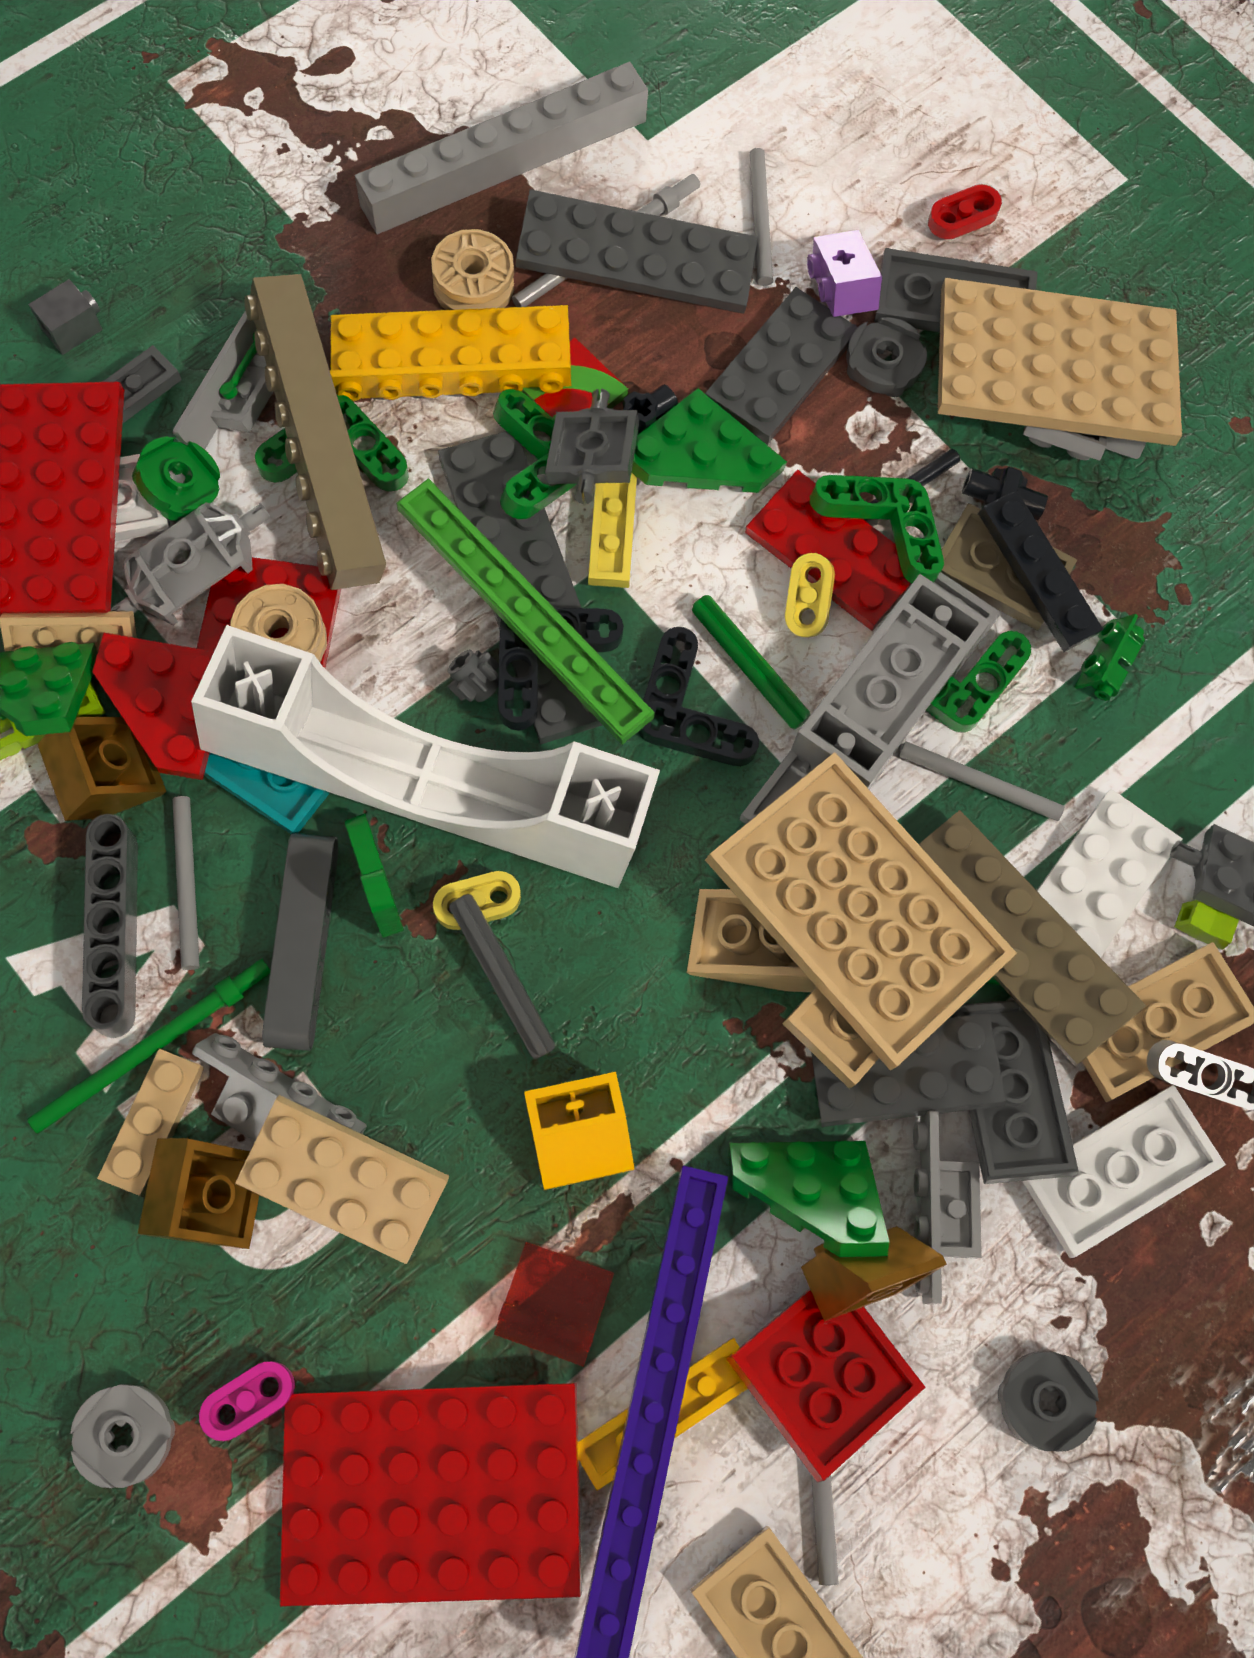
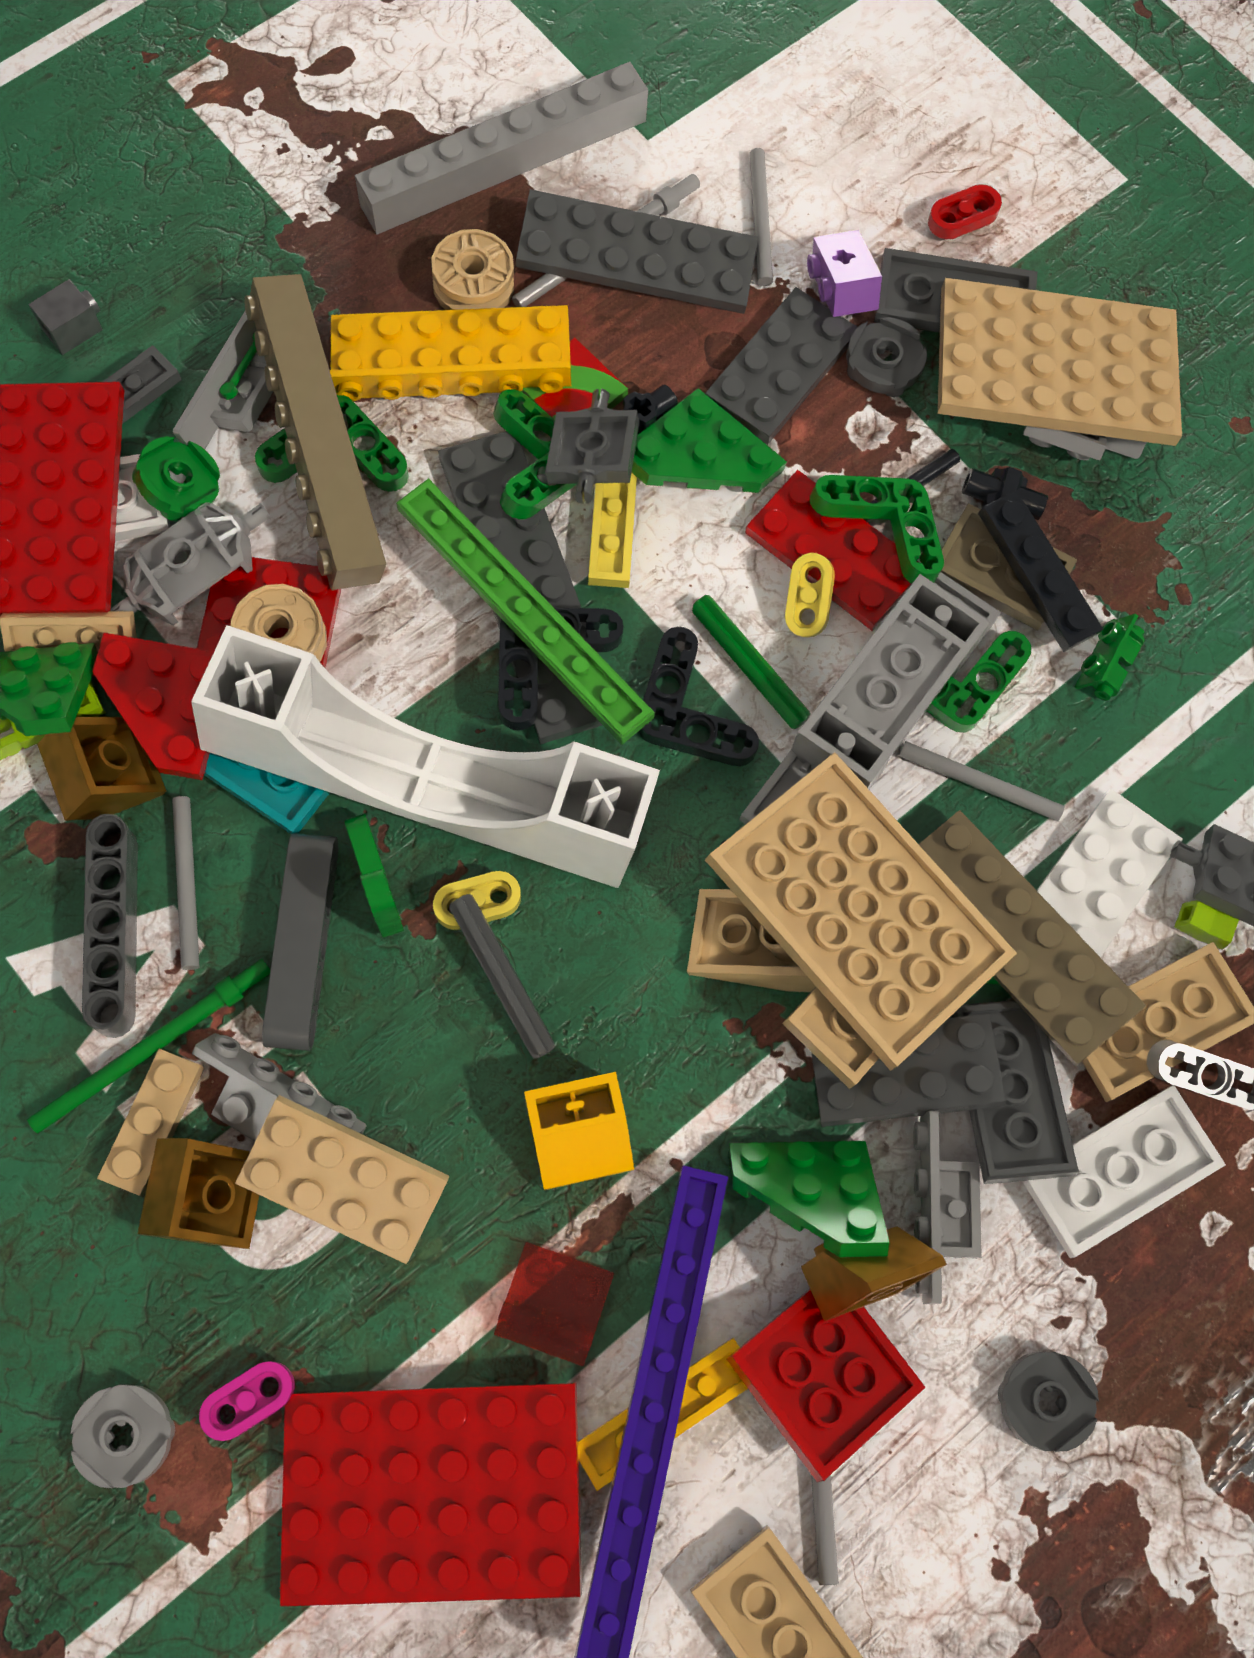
dark grey gear [448,650,499,702] -> none

